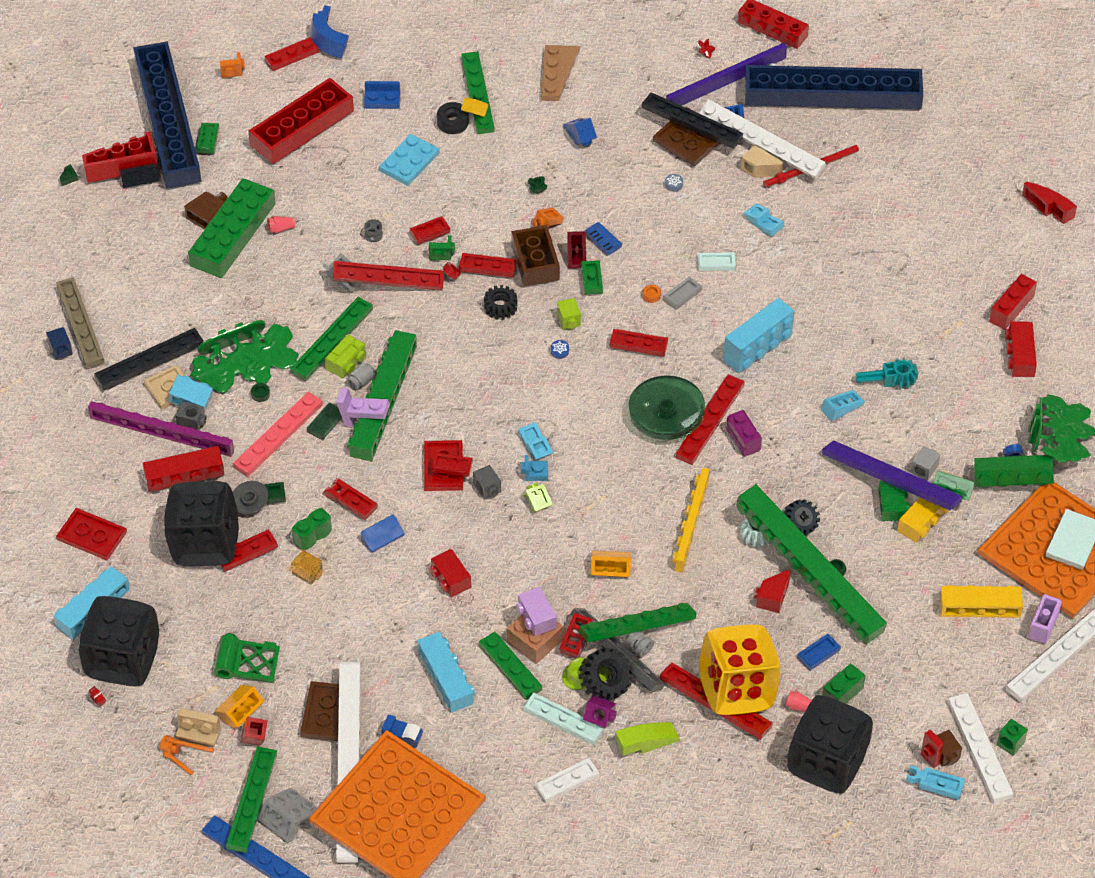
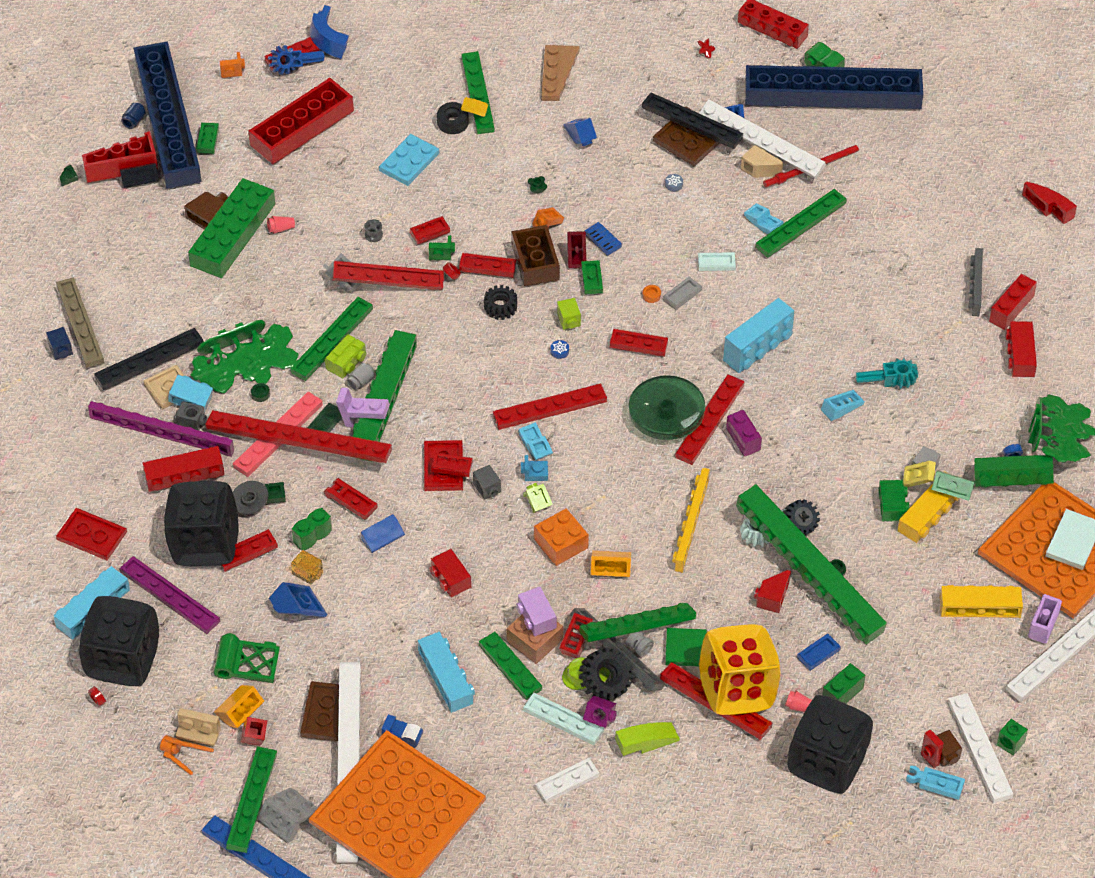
blue bracket [364,81,400,109] -> none
dark purple tile [666,43,787,106] -> none
dark purple tile [822,440,962,511] -> none
none -> magenta tile [119,556,221,634]
none -> dark blue brick [121,102,146,129]
none -> red plate [205,410,392,464]
none -> blue gear [268,45,325,75]
none -> blue slope [269,582,328,617]
none -> red plate [493,383,607,430]
none -> orange brick [534,508,589,566]
none -> green tile [665,628,707,667]
none -> green plate [755,189,847,258]
none -> green brick [804,42,845,67]
none -> light yellow plate [903,461,936,487]
none -> dark grey plate [969,248,983,317]

